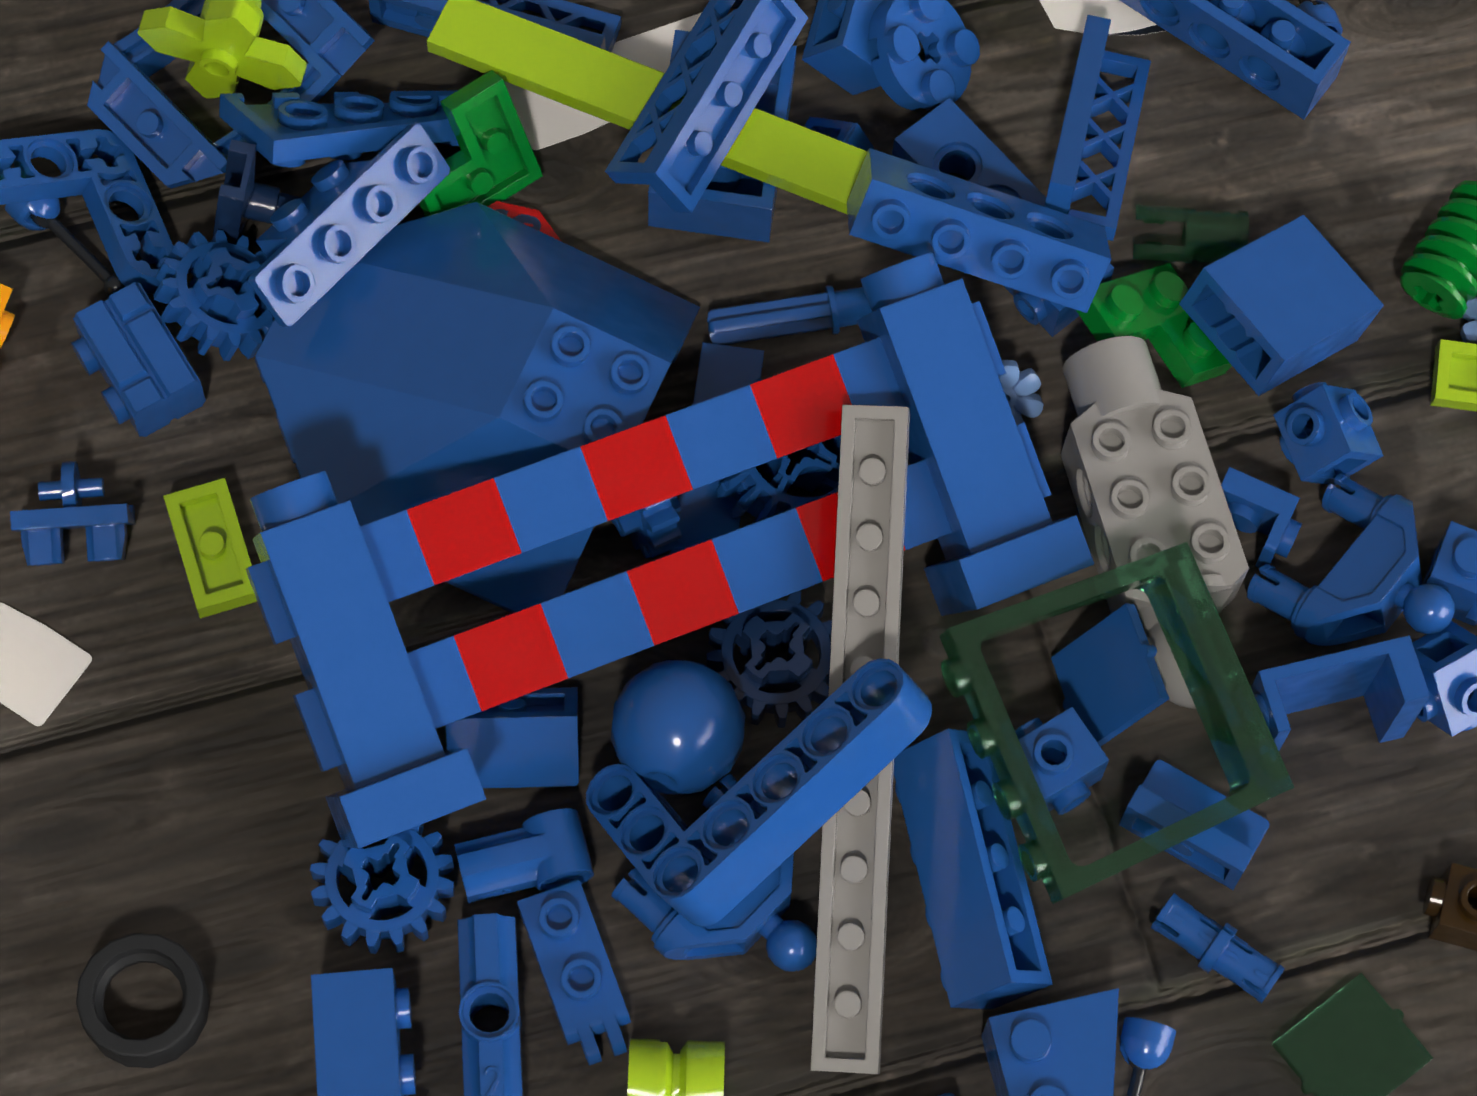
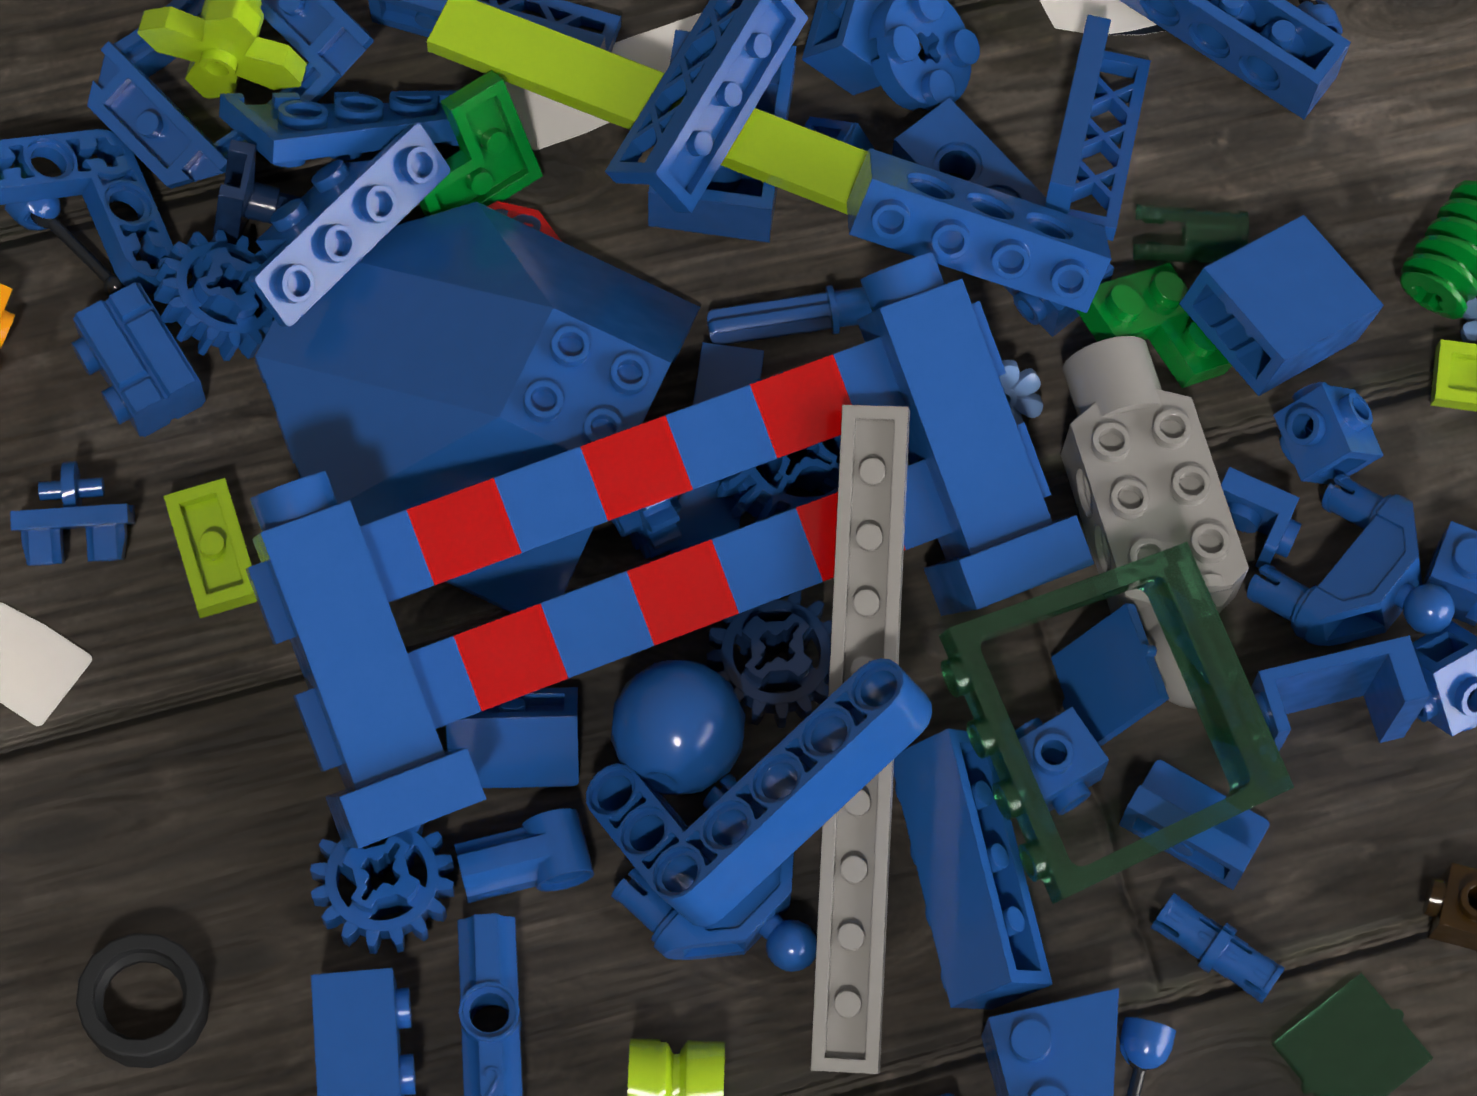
blue hinge [517,880,631,1066] -> none

